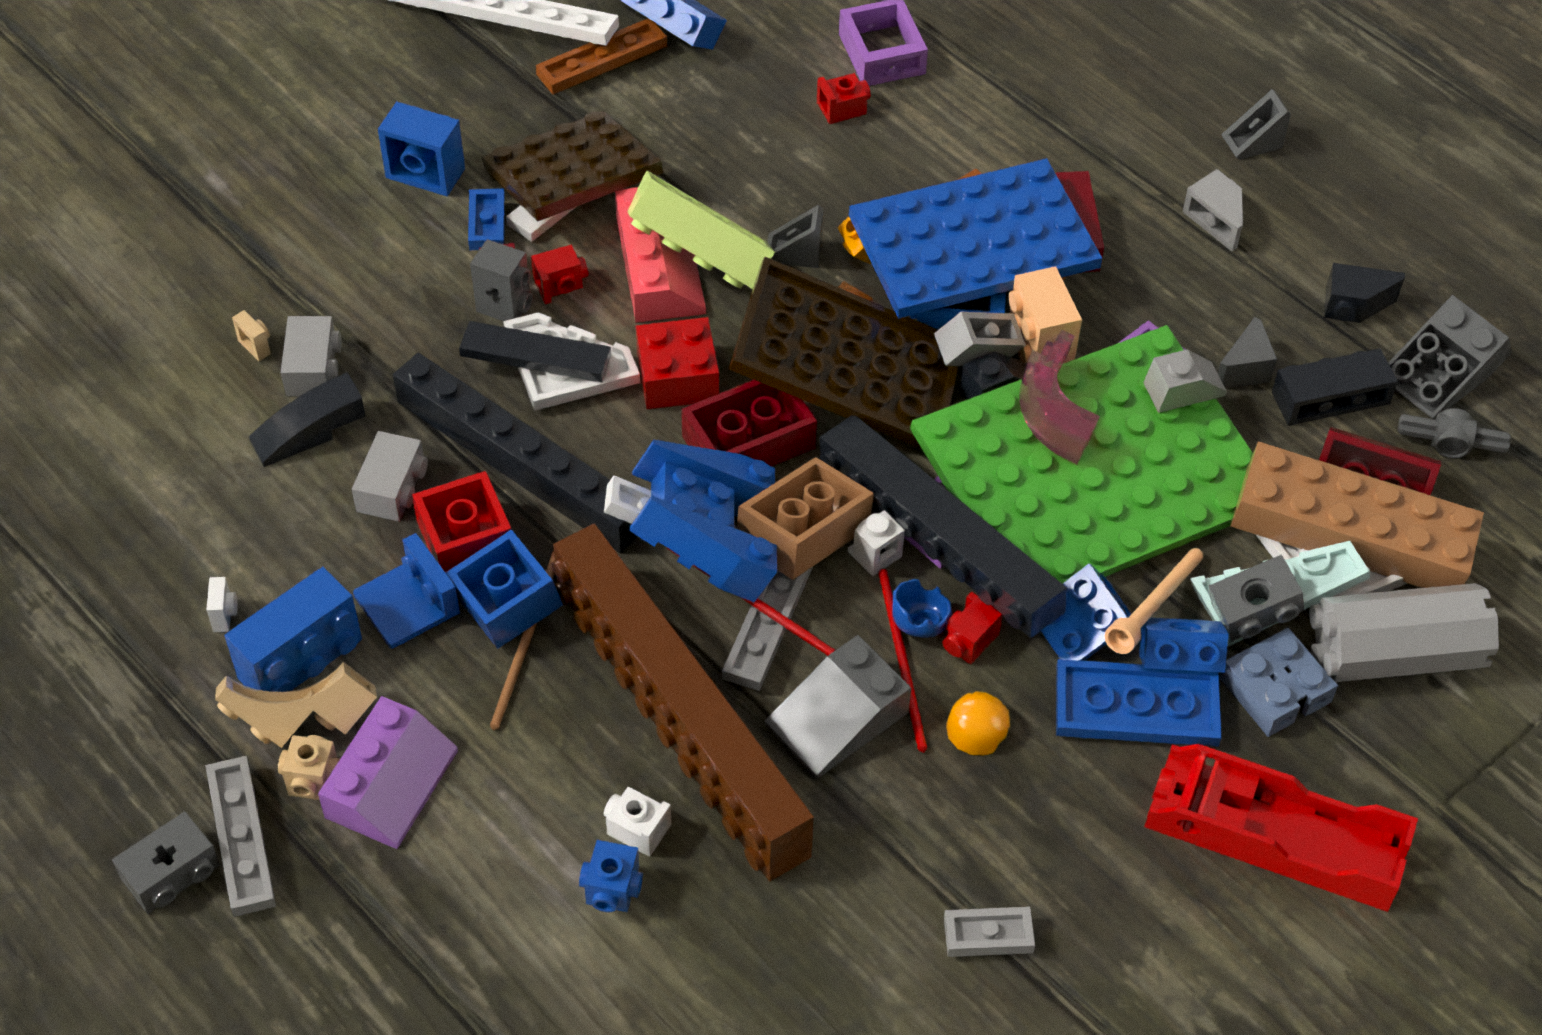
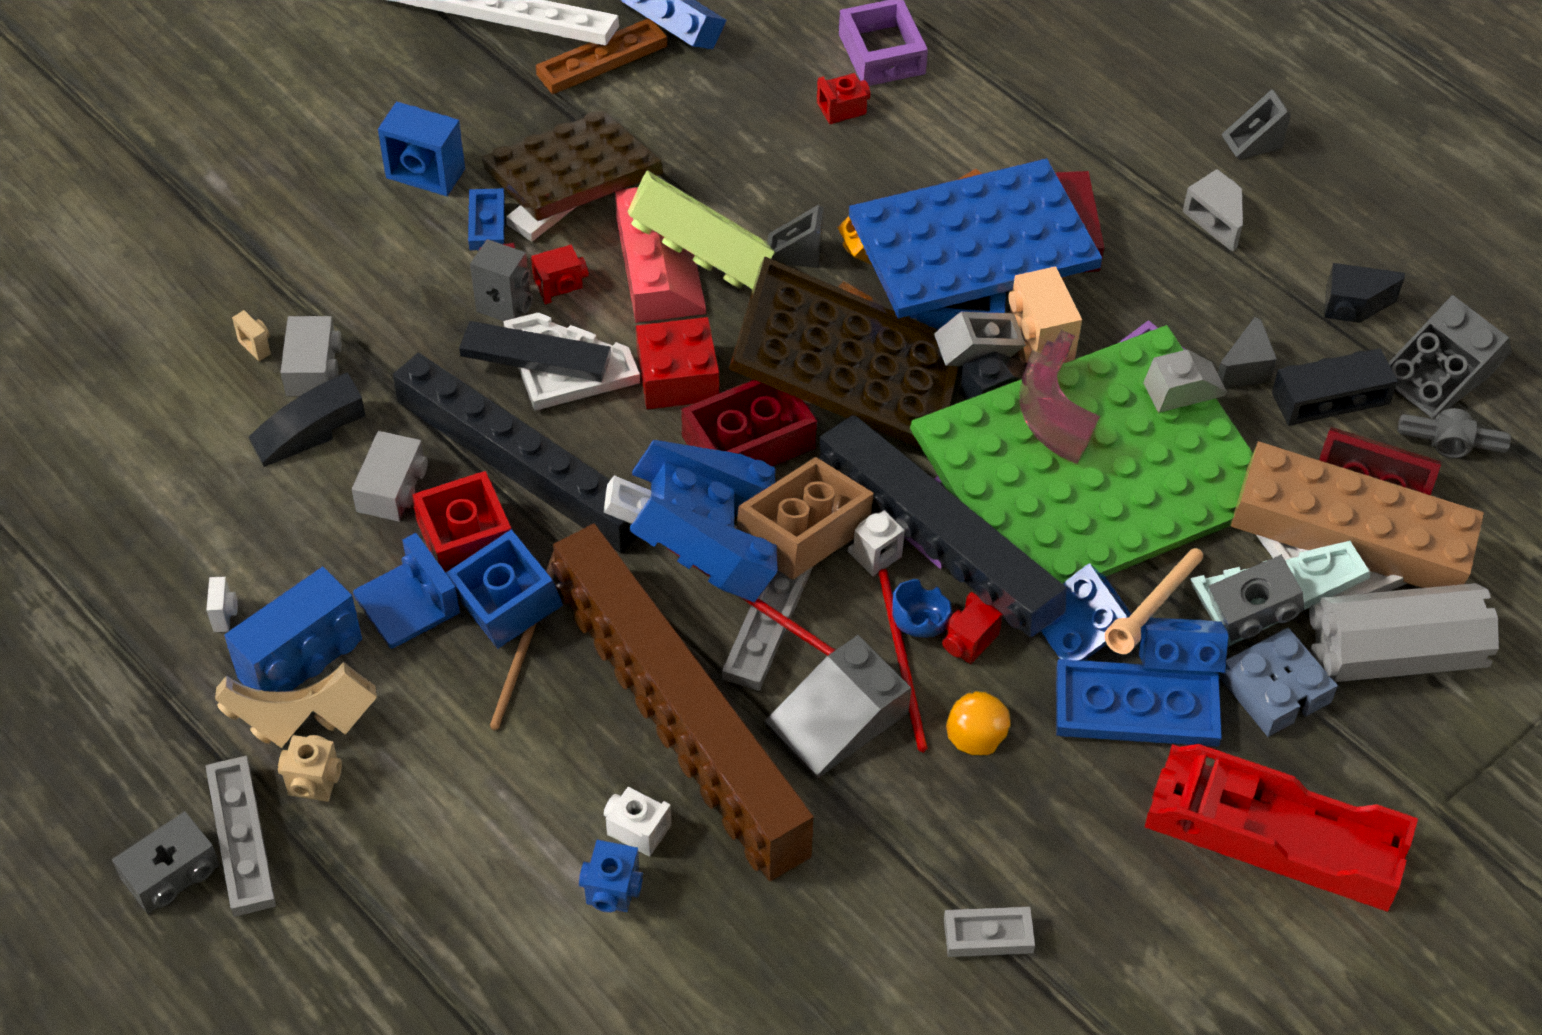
medium lavender slope [318,696,458,849] -> none

